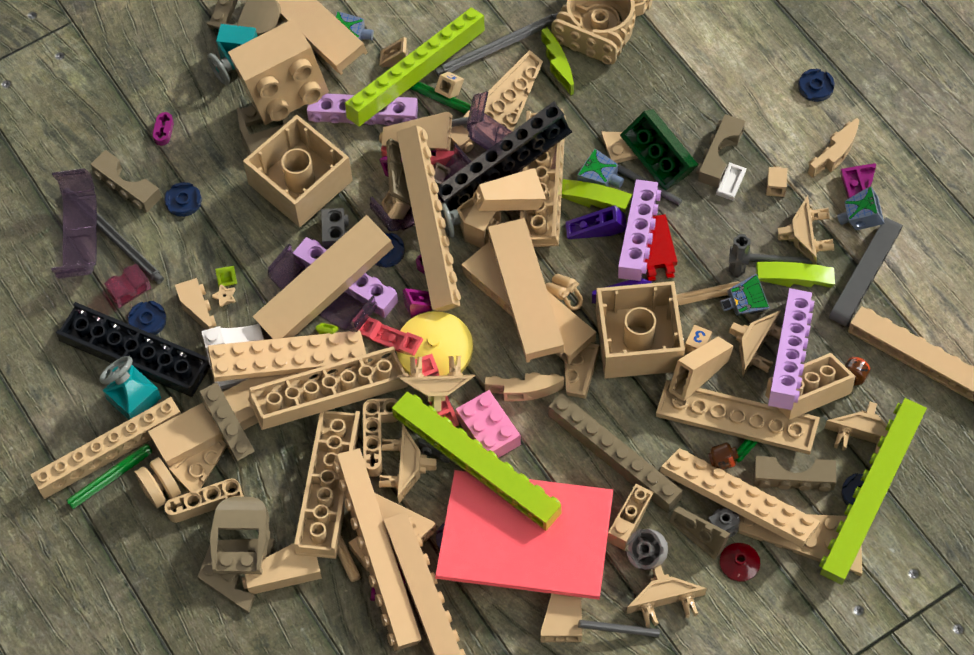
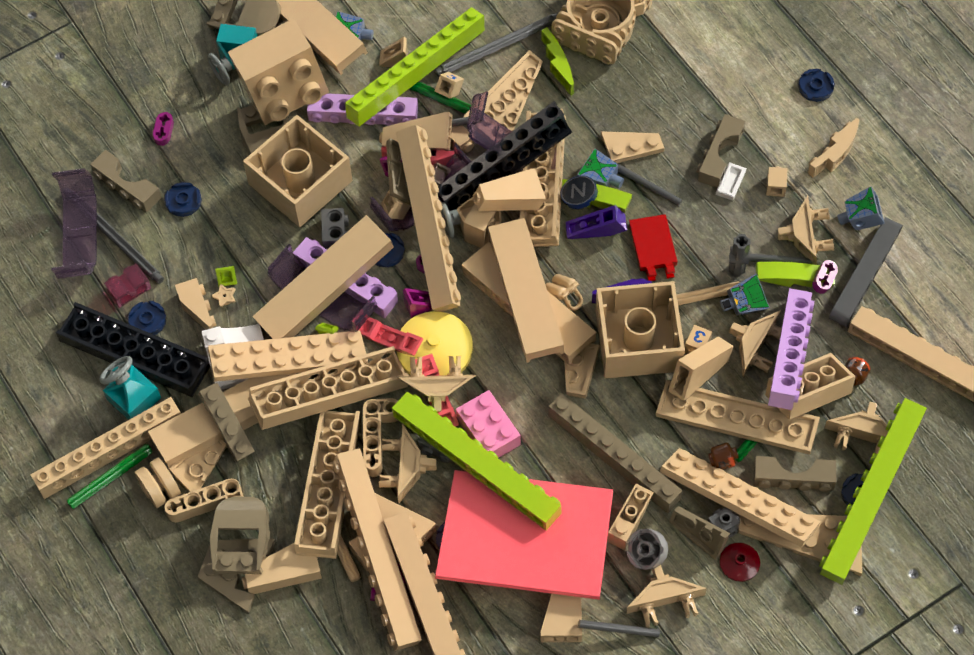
tan slope [485,372,564,401] -> none
lavender brick [618,180,661,281] -> none
dark green slope [620,109,699,191] -> none
magenta wing [840,163,876,199] -> none
none -> tile [560,176,598,209]
none -> beam [812,260,838,294]

